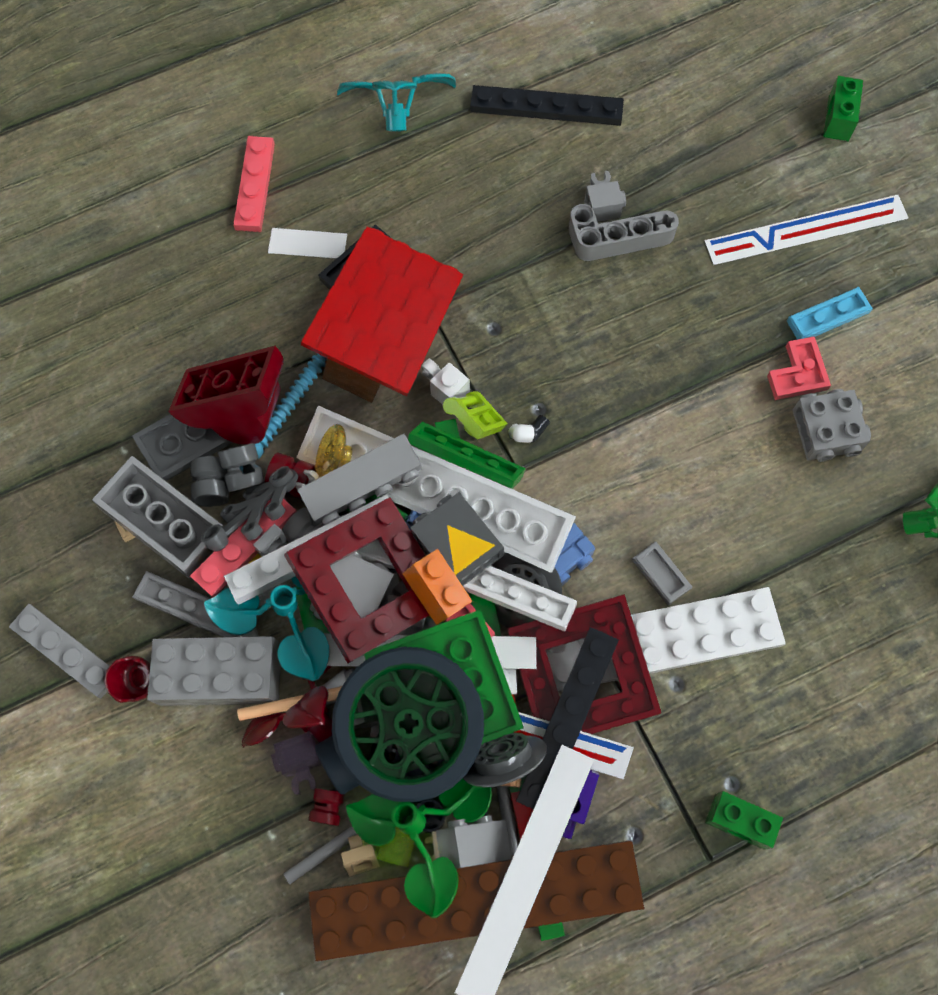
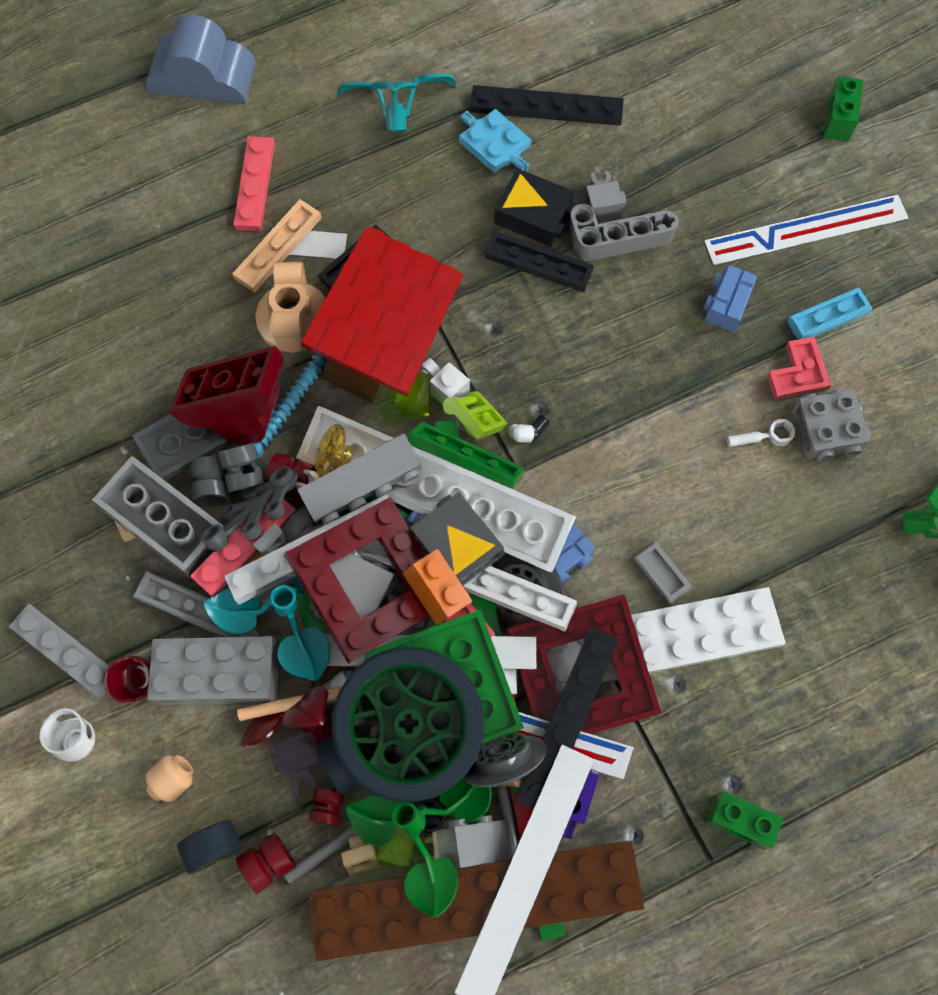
none -> white helmet [40,708,95,762]
none -> light nougat head [145,755,193,802]
none -> sand blue brick [146,14,256,104]
none -> black wheel [177,820,242,874]
none -> light nougat plate [232,199,322,293]
none -> dark red wheel [236,832,296,894]
none -> light nougat piece [255,262,326,353]
none -> clear neon green brick [395,374,431,419]
none -> medium azure plate [459,109,531,173]
none -> black plate [485,231,594,292]
none -> black brick [494,168,576,247]
none -> medium blue brick [703,265,757,332]
none -> white piece [726,419,795,447]

